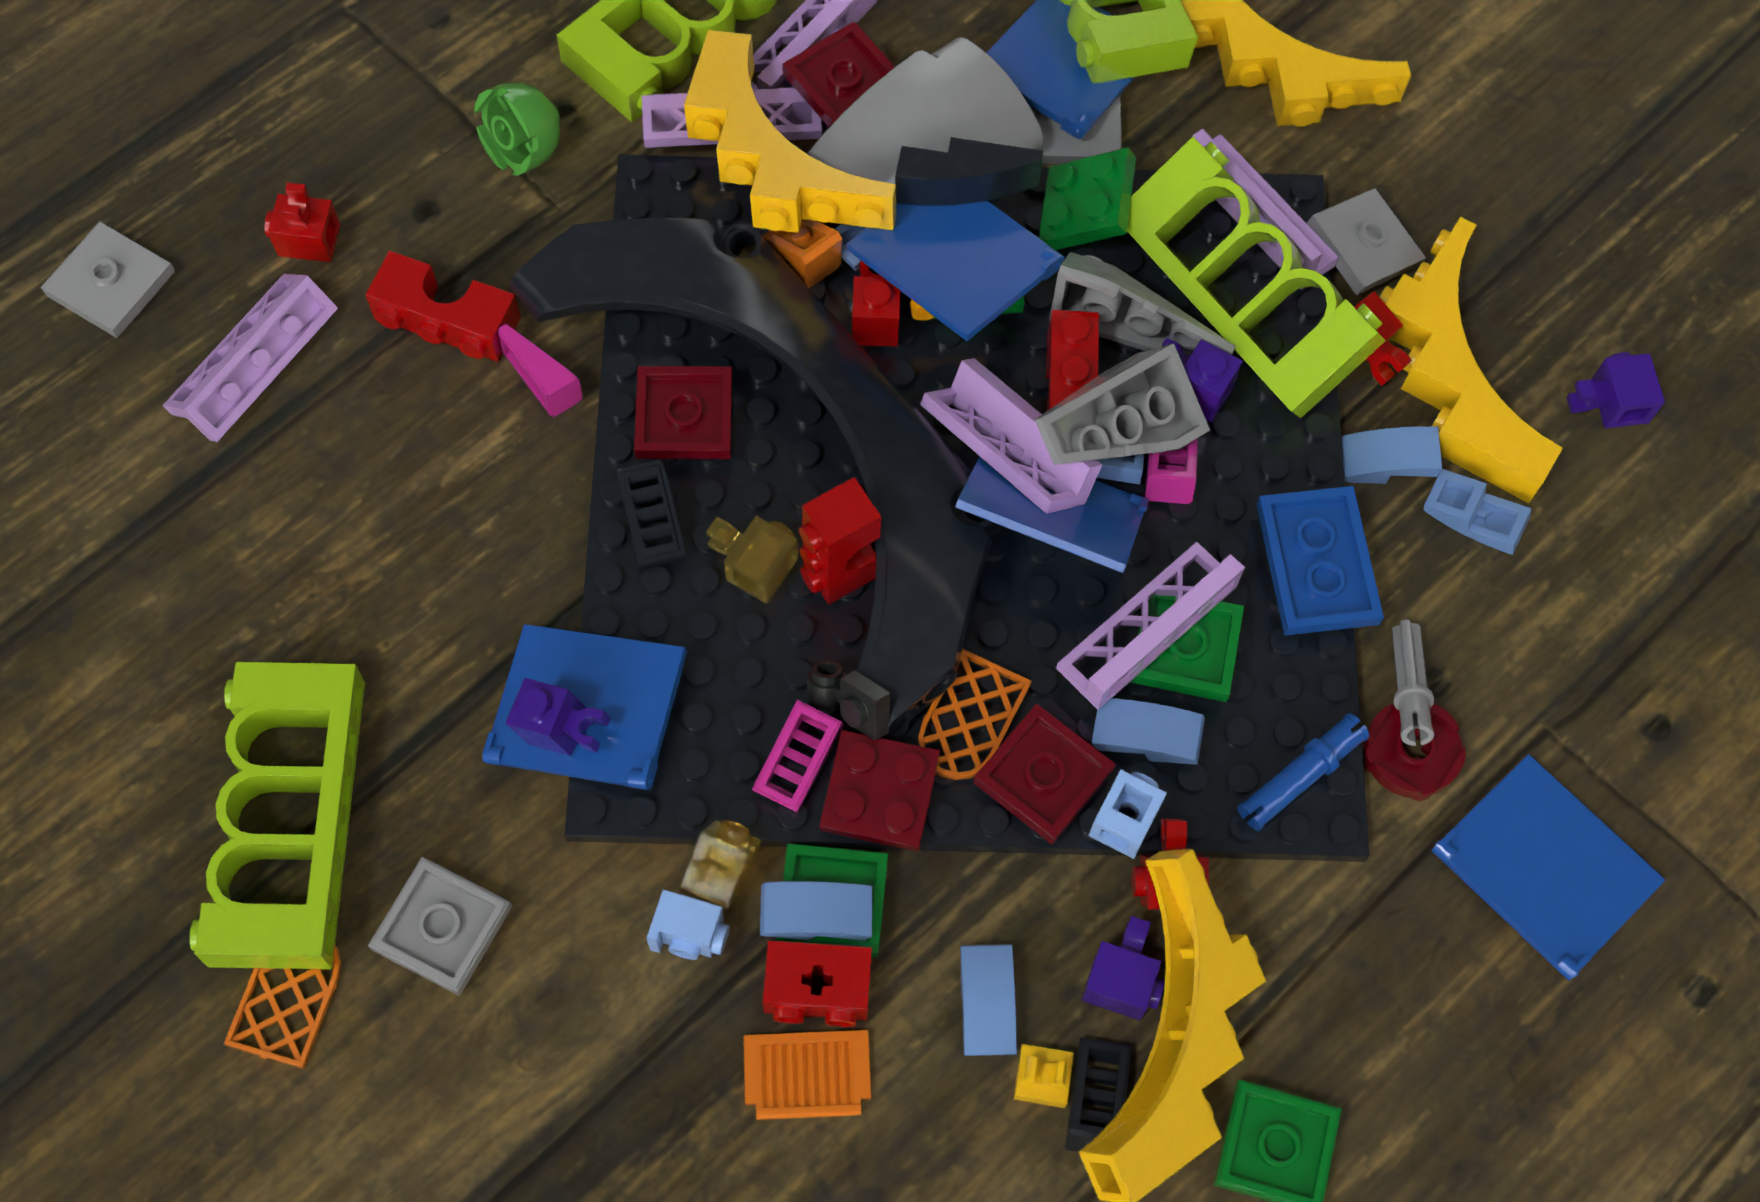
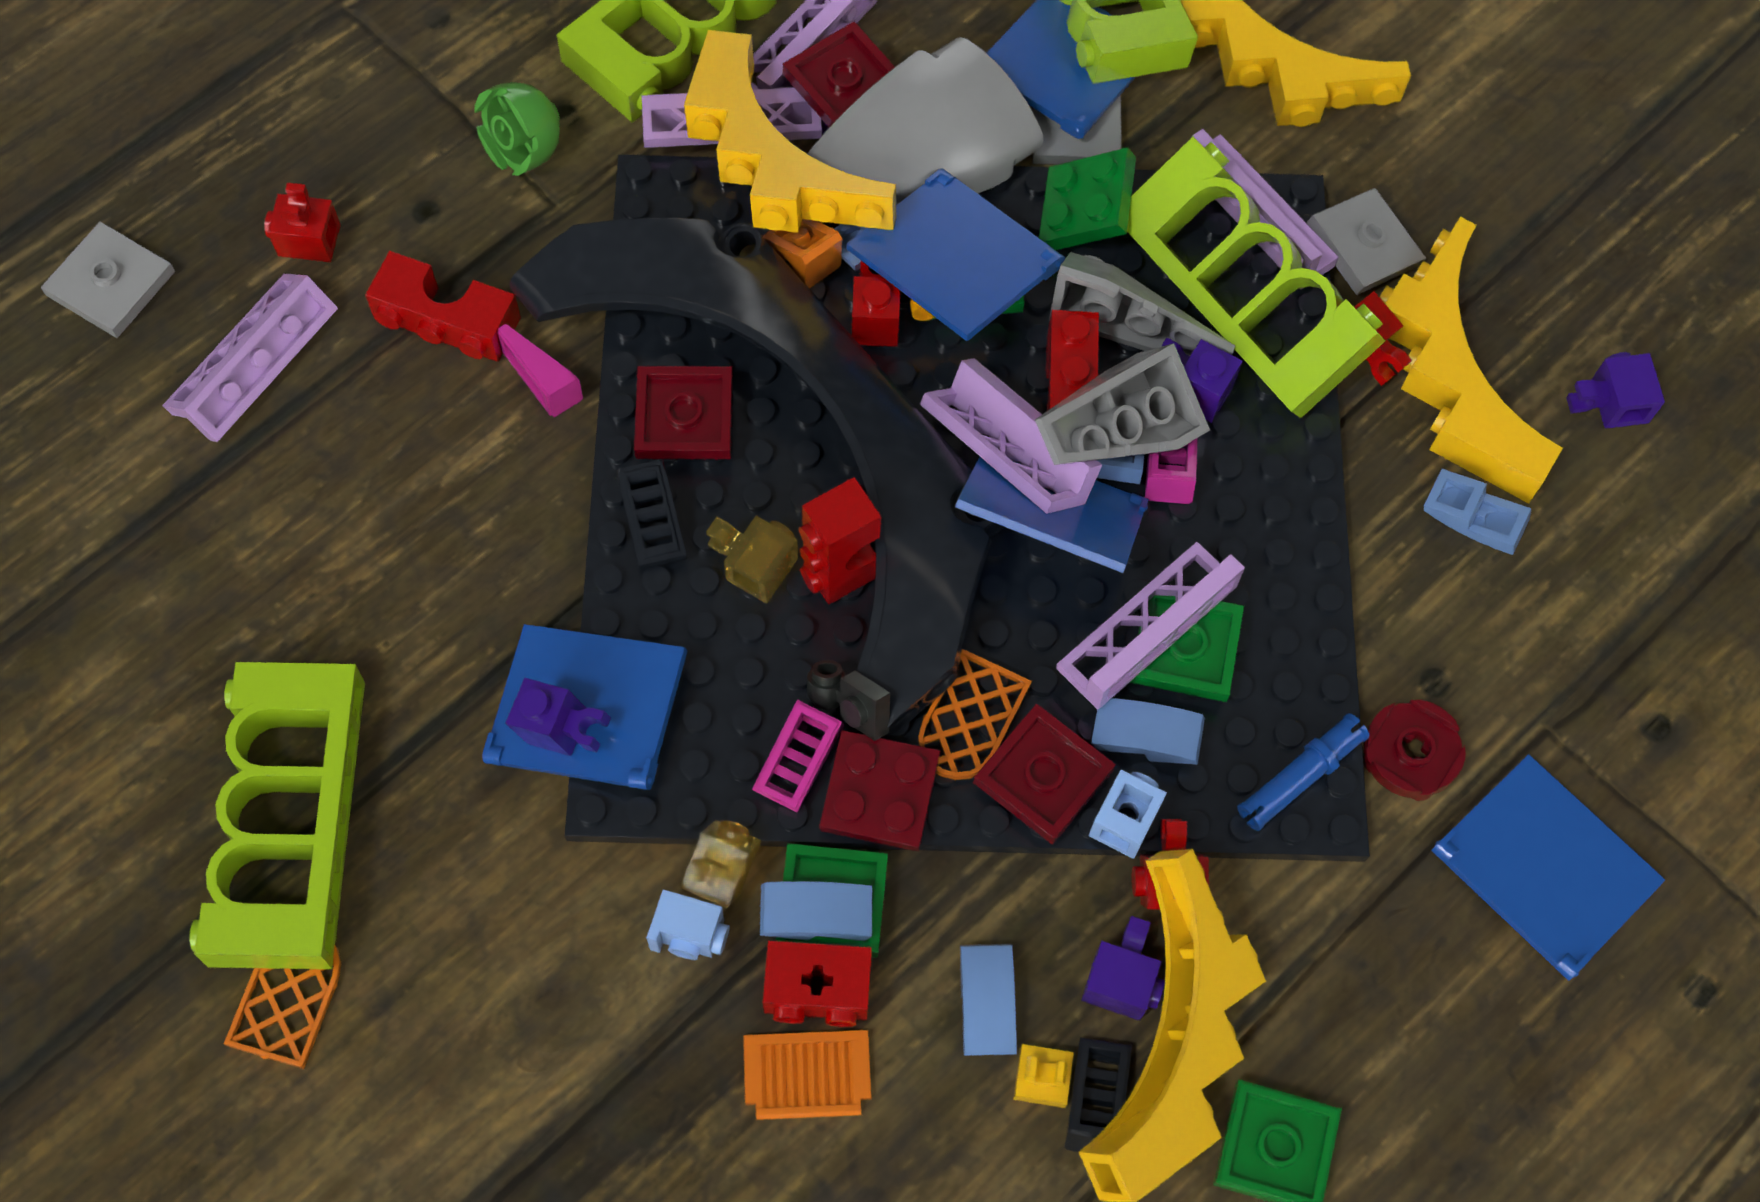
light grey plate [368,857,513,996] -> none
black slope [895,137,1043,206] -> none
blue plate [1256,486,1384,636] -> none
medium blue slope [1341,427,1442,484] -> none
light grey axle [1392,619,1434,746] -> none

